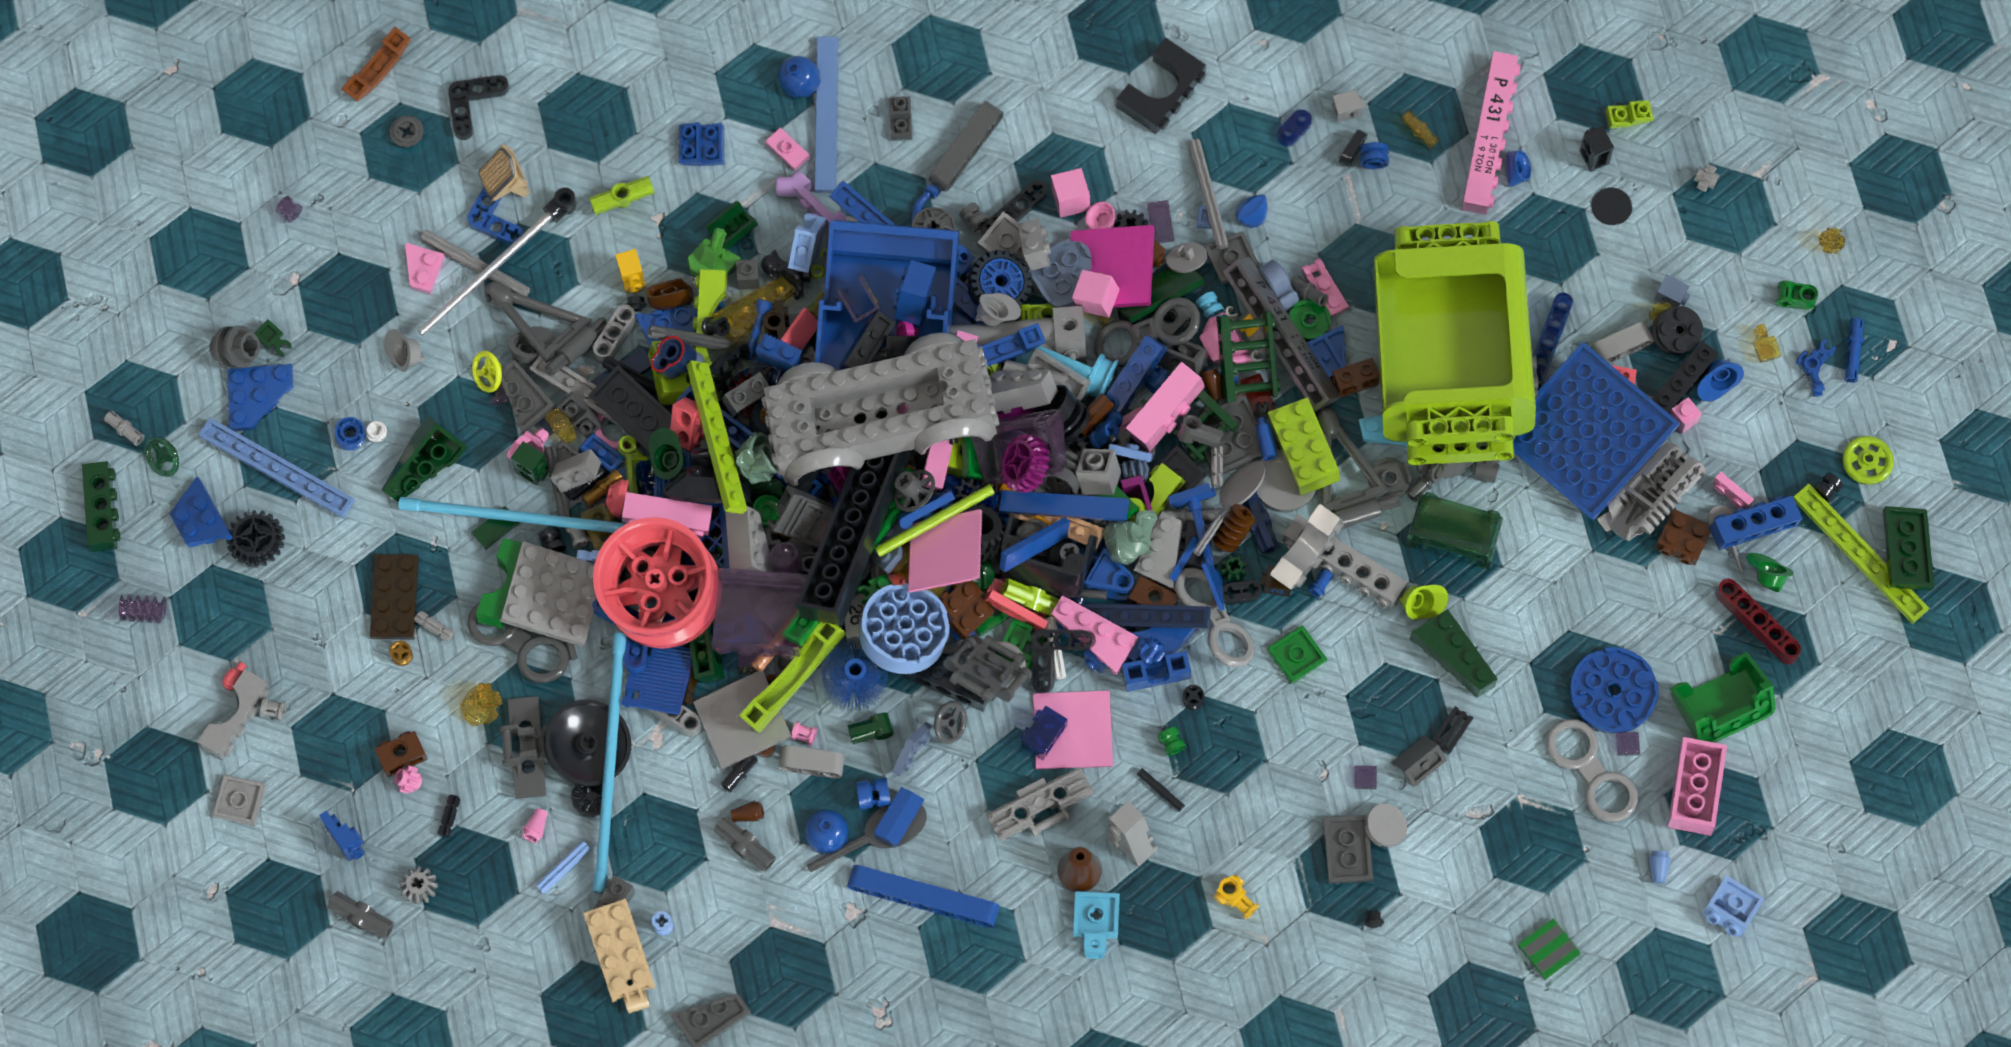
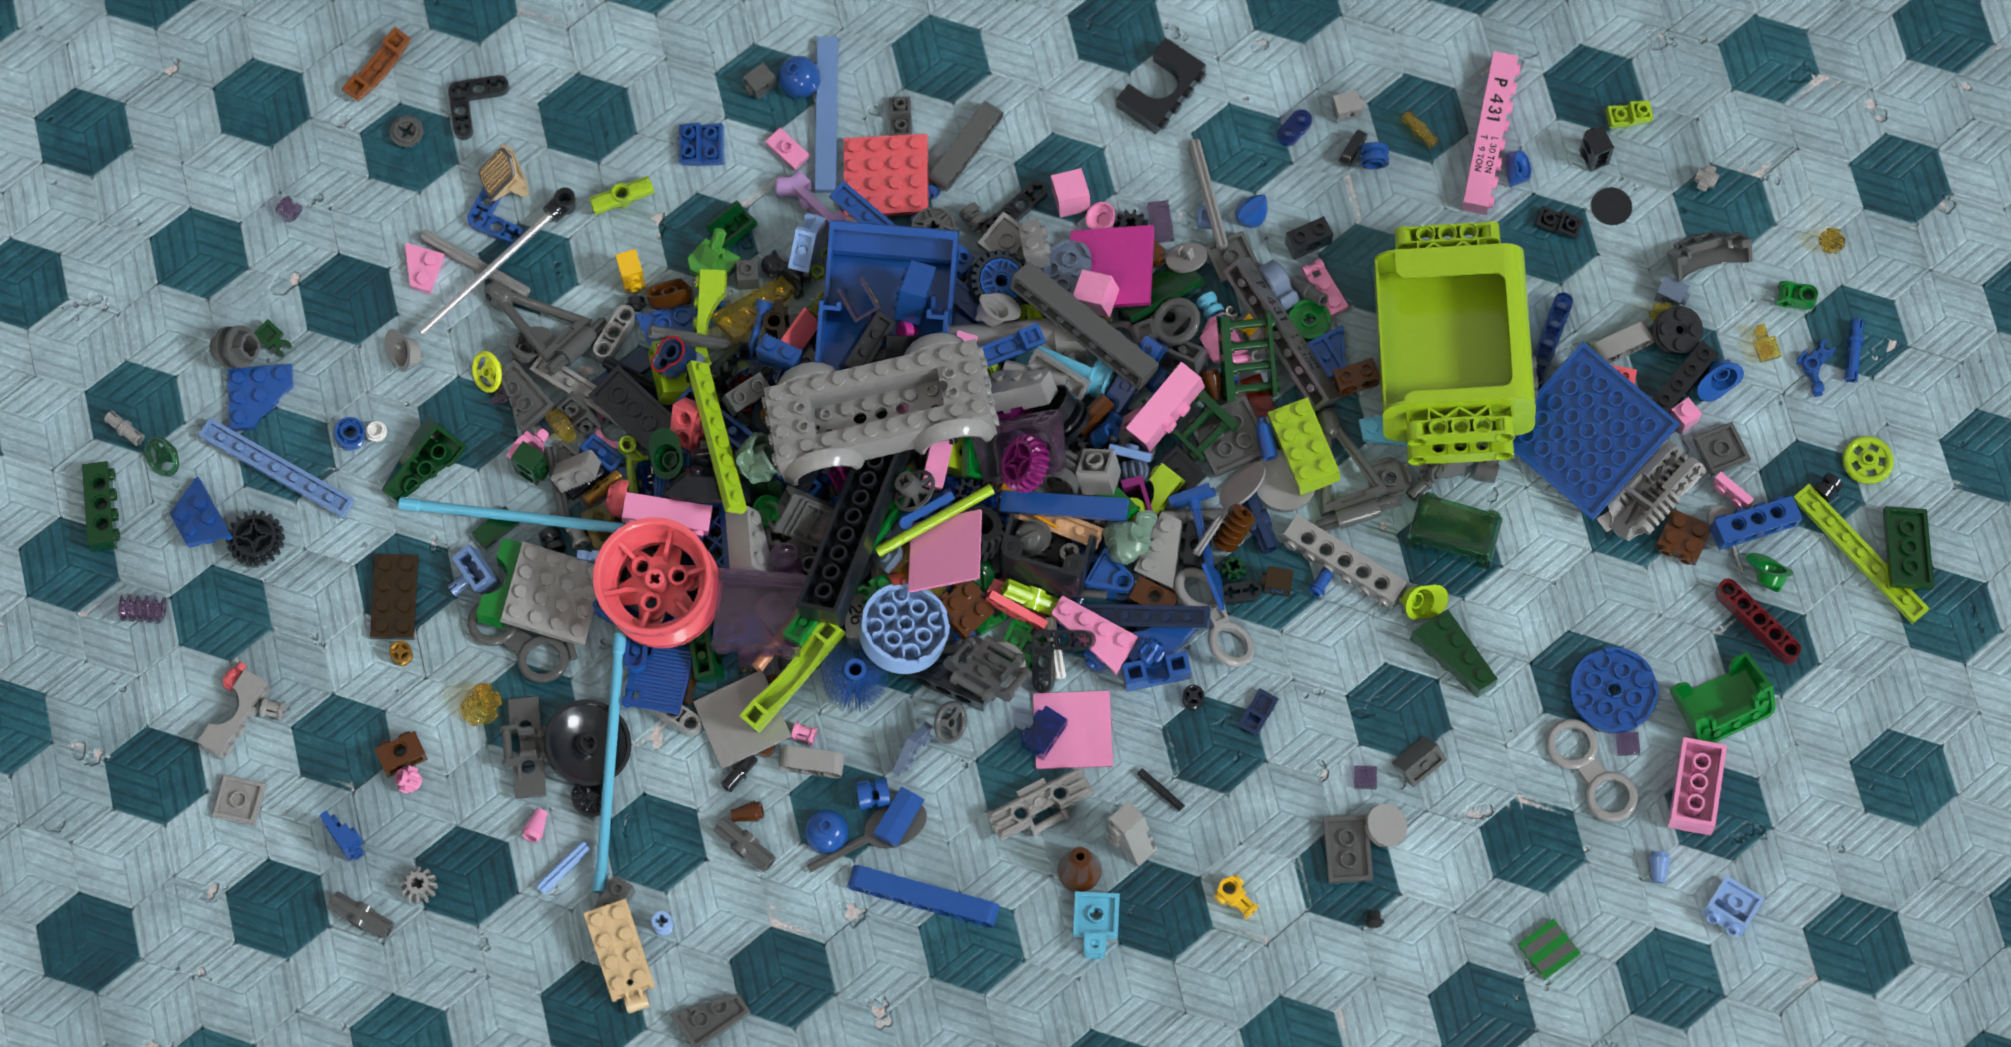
light grey axle [414,611,454,641] -> none
black axle [438,795,460,838] -> none
black bush [701,317,730,336] -> none
dark green piece [847,712,894,744] -> none
blue tile [999,517,1070,572] -> none
green wheel [1157,726,1186,756] -> none
blue sticker [1170,536,1199,582] -> none
dark grey piece [1177,415,1223,448] -> none
light grey axle [1211,445,1223,487] -> none
black piece [1253,401,1270,418] -> none
green tile [1266,625,1328,685] -> none
light grey brick [1270,503,1344,590] -> none
black tile [1432,706,1474,755] -> none
none -> medium blue brick [448,544,501,596]
none -> dark grey brick [743,63,777,100]
none -> coral plate [844,134,928,217]
none -> dark grey brick [1010,261,1159,390]
none -> dark blue slope [1238,688,1279,736]
none -> black brick [1285,216,1333,260]
none -> black slope [1533,205,1583,239]
none -> dark grey windscreen [1667,232,1753,282]
none -> dark grey plate [1693,422,1751,477]

